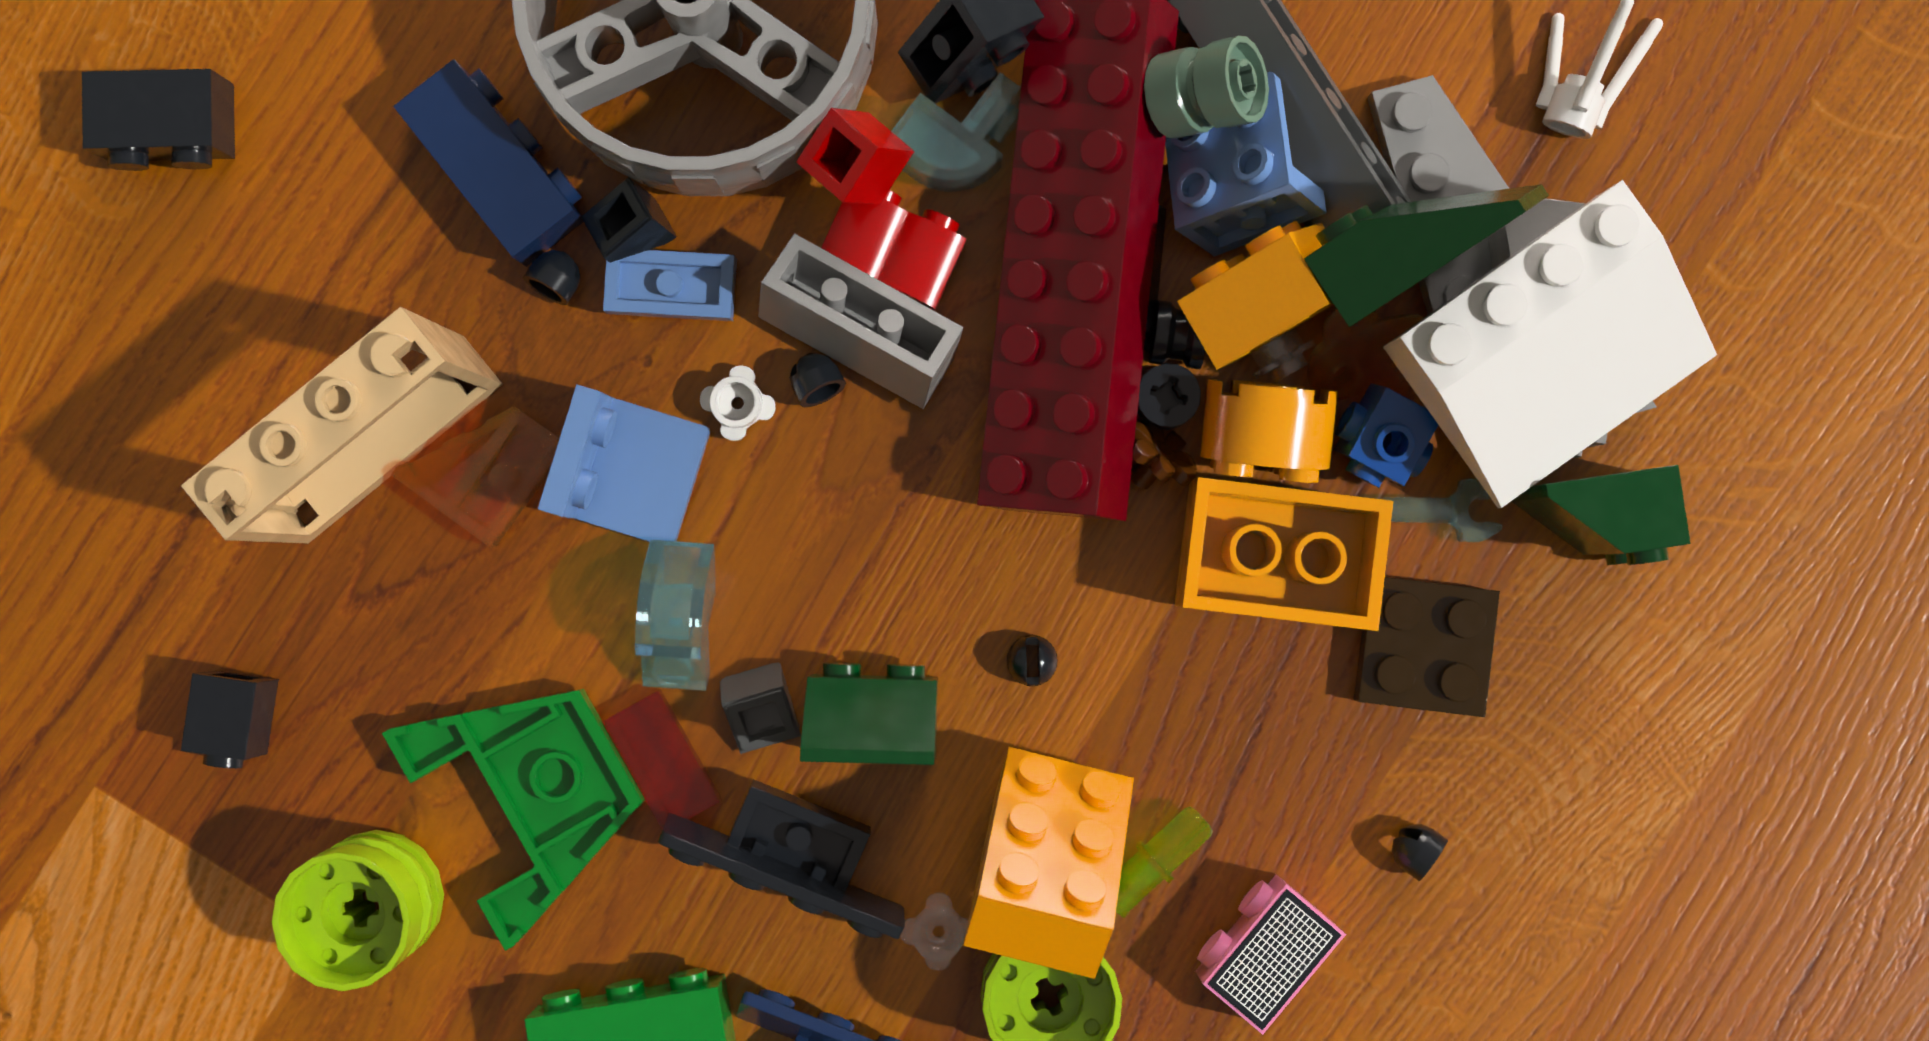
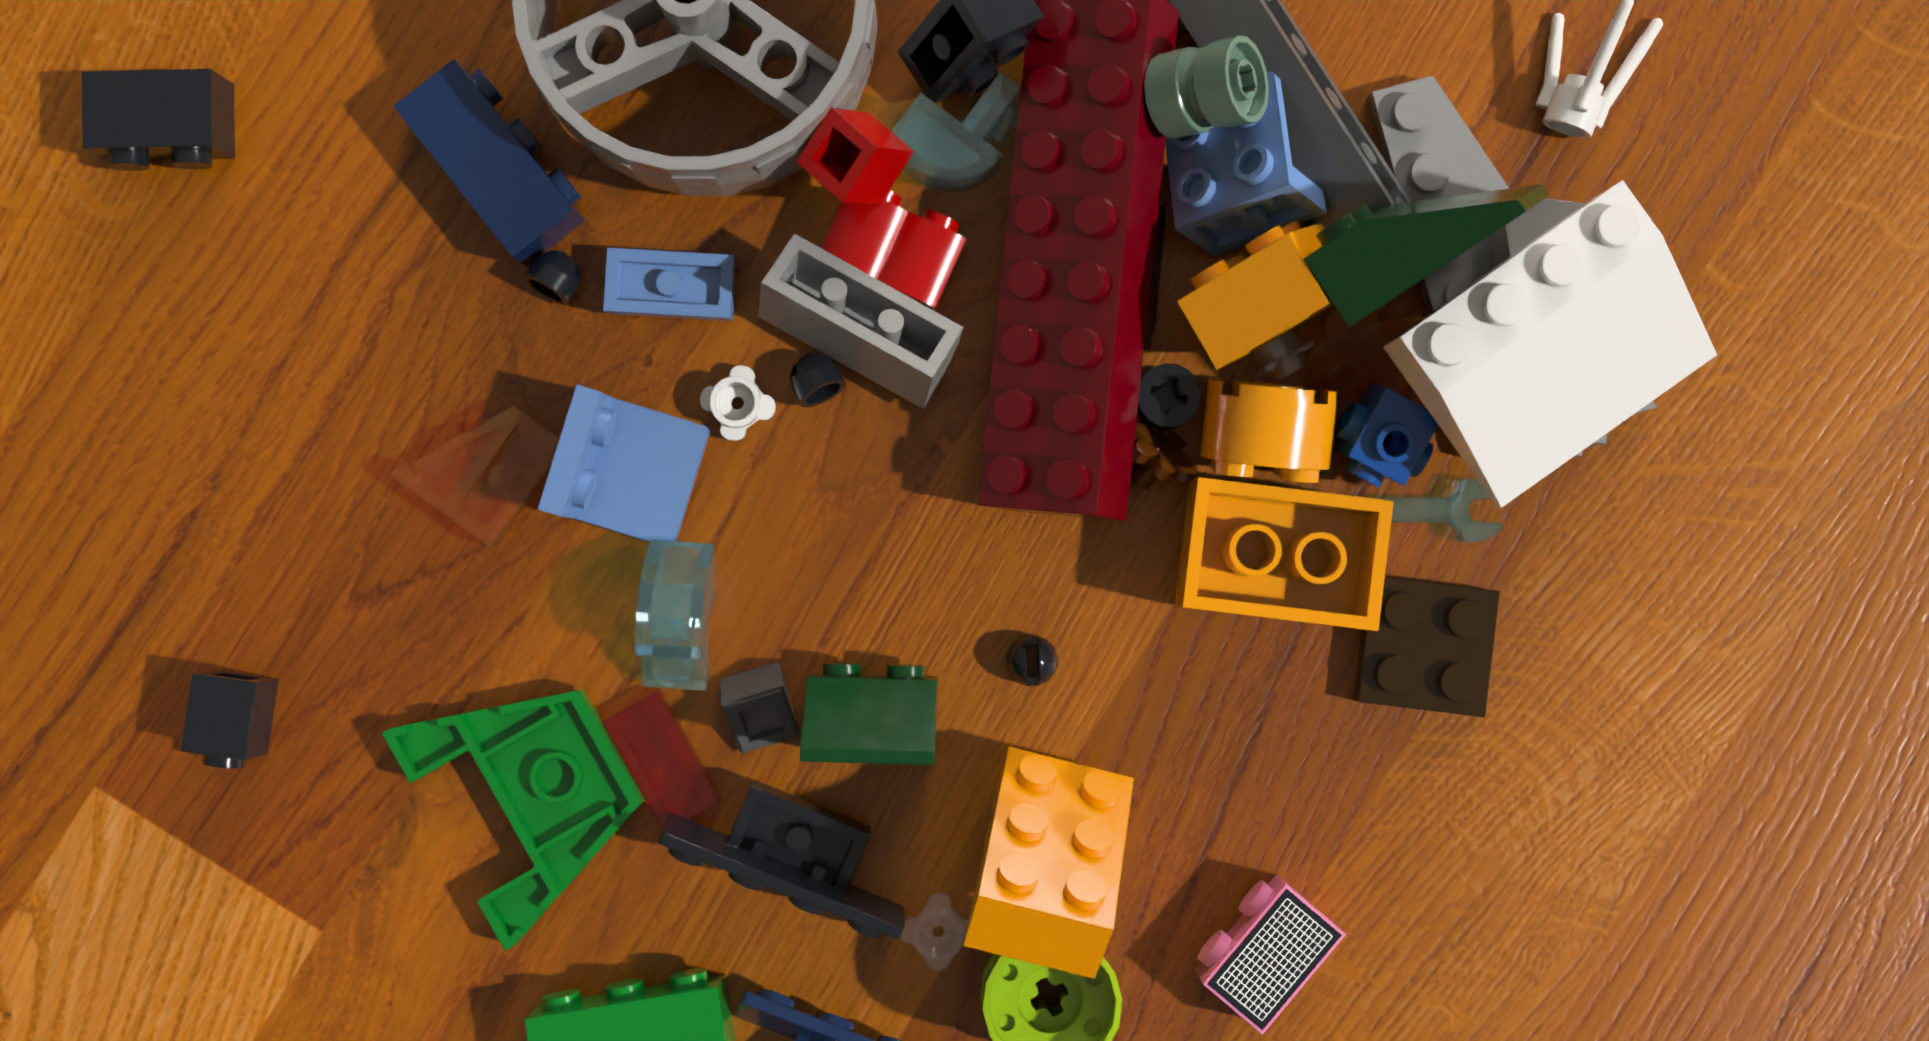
tan window [181,307,503,544] -> none
lime wheel [272,830,444,991] -> none
black slope [581,177,677,263] -> none
clear neon green axle [1116,807,1213,918] -> none
black wheel [1149,300,1205,370] -> none
black hinge [1391,824,1448,881] -> none
dark green slope [1512,465,1691,565] -> none

